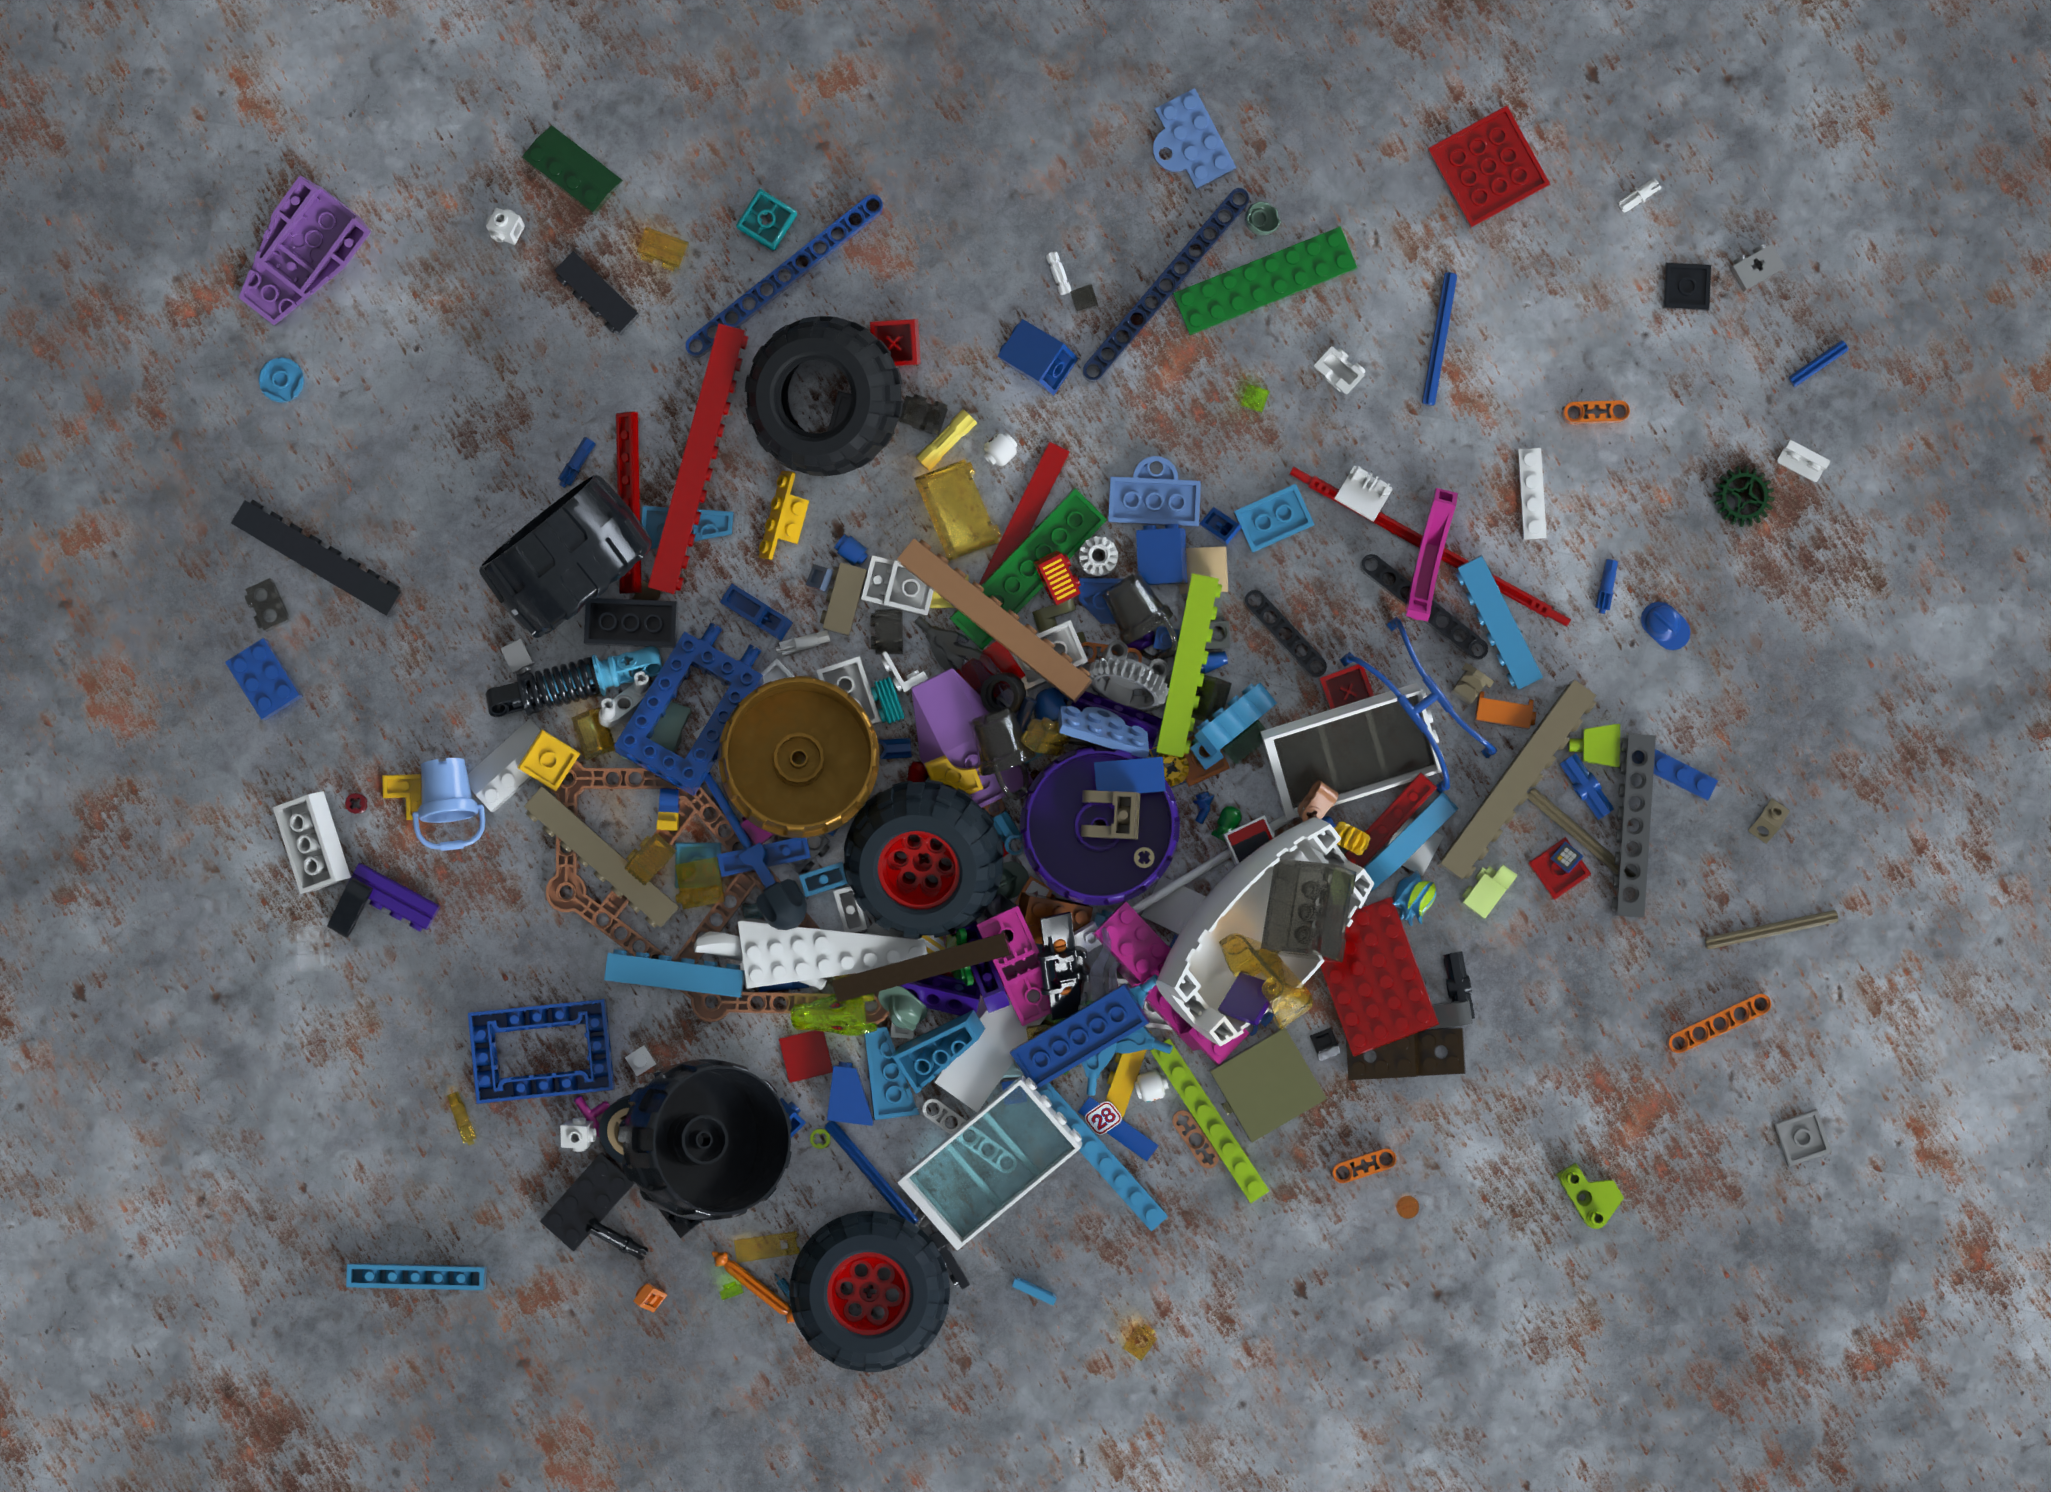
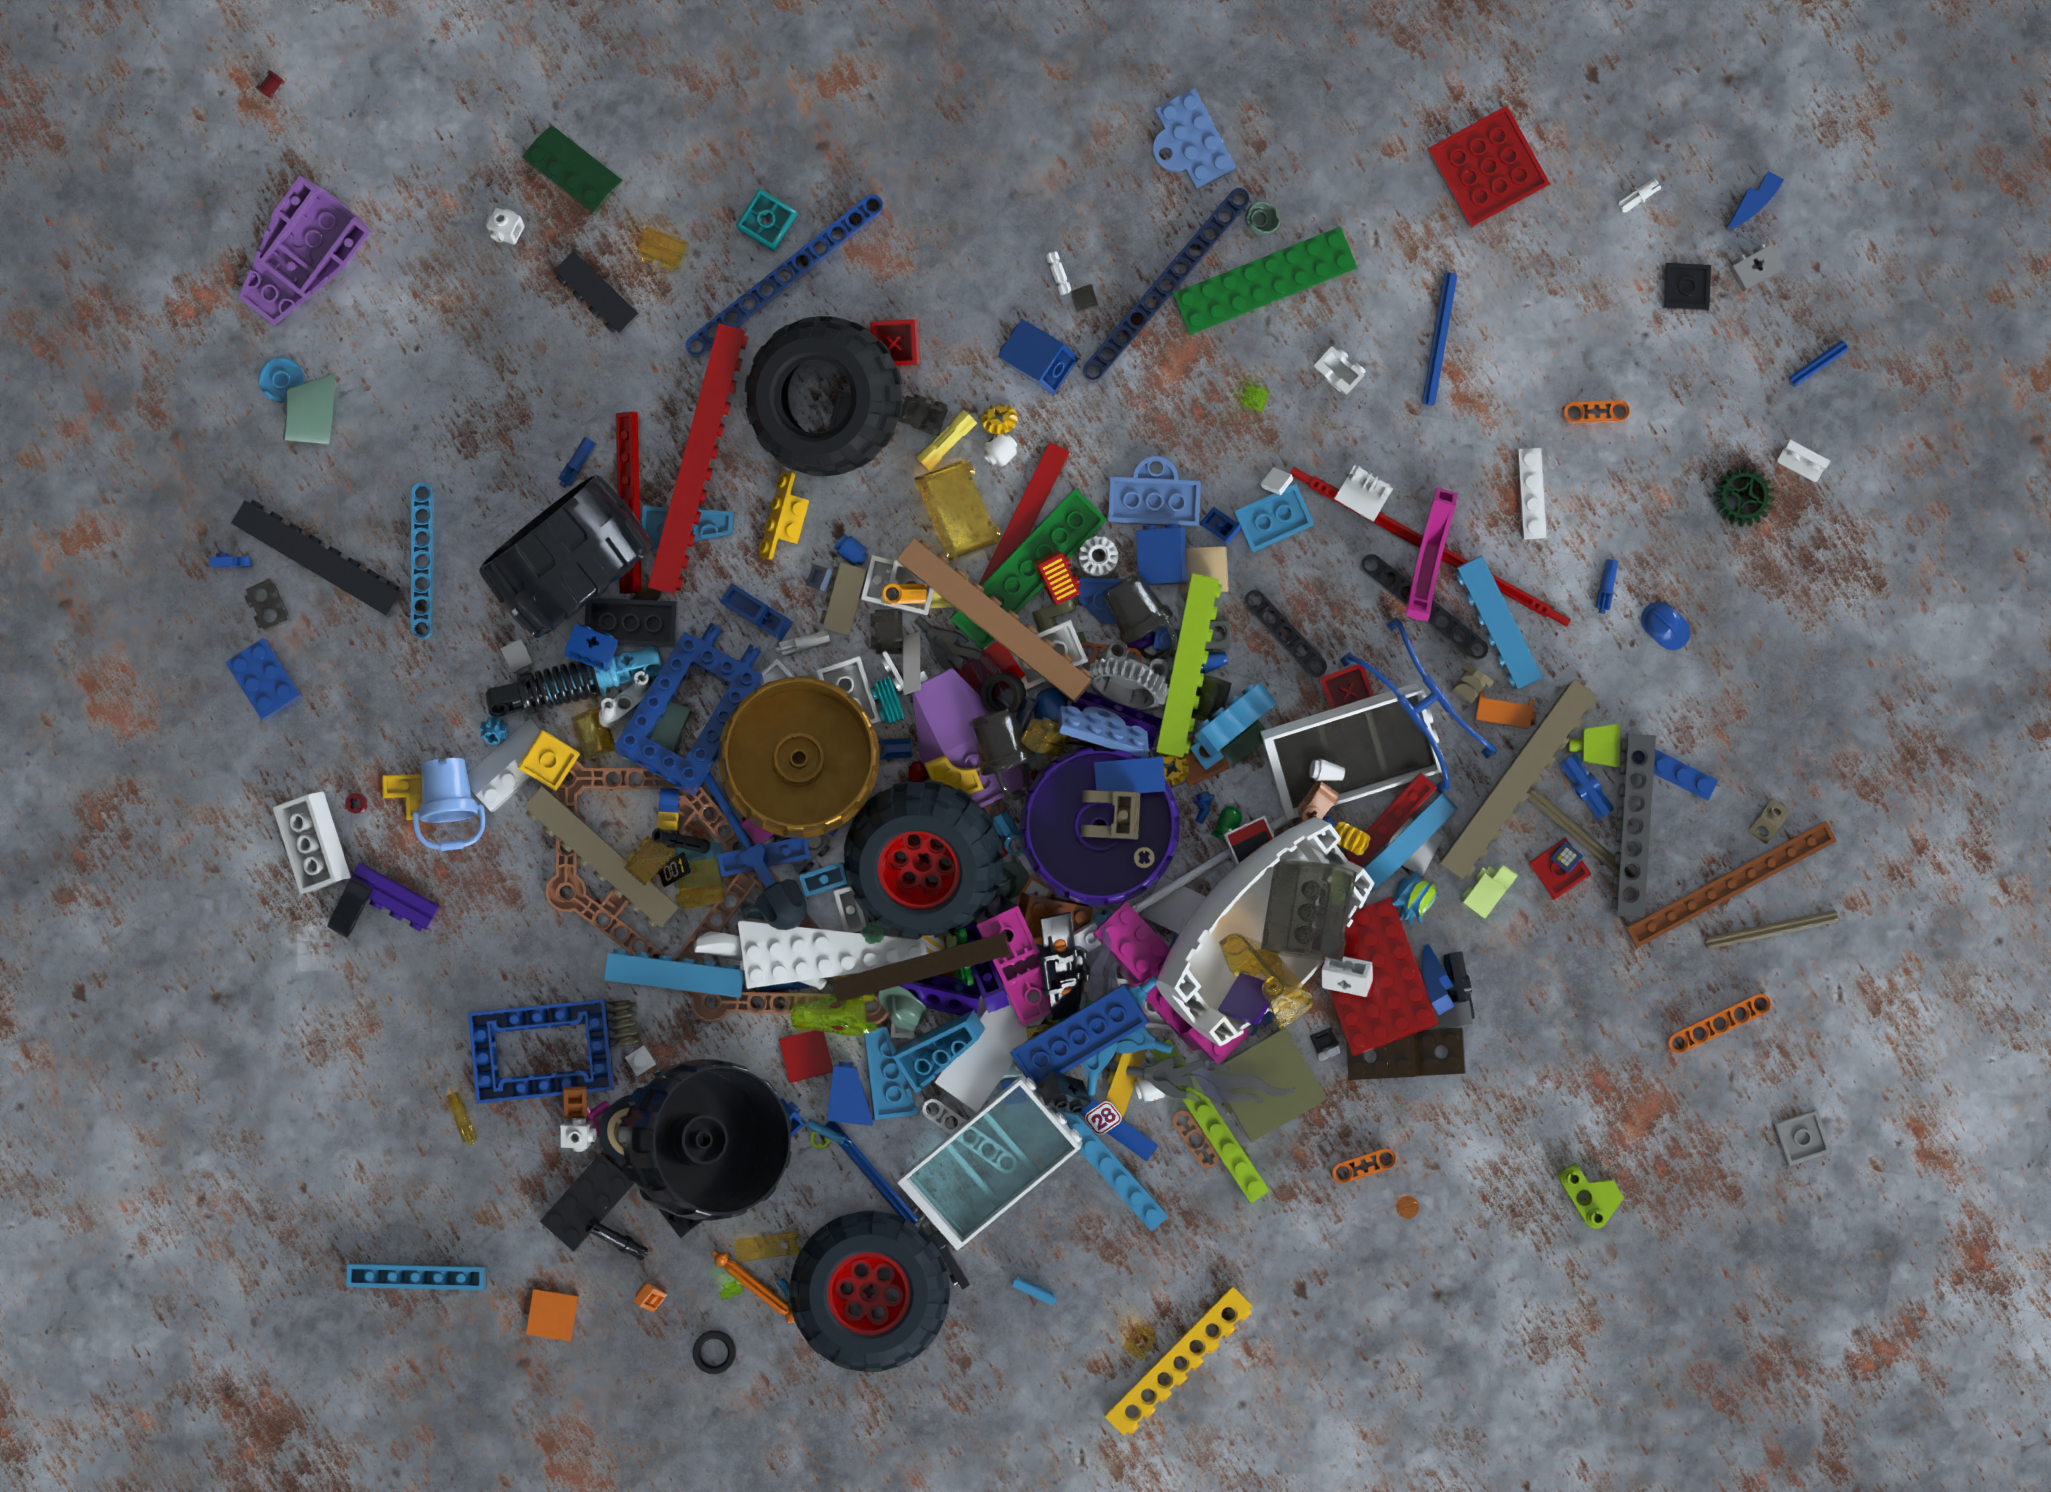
none -> blue plate [210,553,251,568]
none -> dark red bush [255,70,285,100]
none -> sand green slope [283,373,335,444]
none -> dark azure beam [411,482,434,640]
none -> dark azure gear [479,717,508,745]
none -> orange tile [526,1289,579,1341]
none -> dark orange slope [563,1086,587,1119]
none -> blue brick [564,624,618,672]
none -> dark tan piece [607,1000,639,1047]
none -> black pin [652,828,710,854]
none -> black sticker [657,852,692,887]
none -> black tyre [693,1330,736,1374]
none -> dark azure piece [799,1117,852,1146]
none -> clear green plate [862,922,884,944]
none -> light orange piece [880,583,927,605]
none -> white sticker [903,631,921,695]
none -> yellow gear [981,403,1017,435]
none -> black brick [1037,1071,1091,1115]
none -> yellow brick [1104,1286,1252,1436]
none -> clear purple piece [1126,1056,1296,1103]
none -> white tile [1261,467,1293,495]
none -> white cone [1310,758,1345,781]
none -> white brick [1322,953,1373,997]
none -> blue slope [1422,944,1455,1015]
none -> dark orange plate [1626,821,1837,948]
none -> blue slope [1726,171,1784,231]

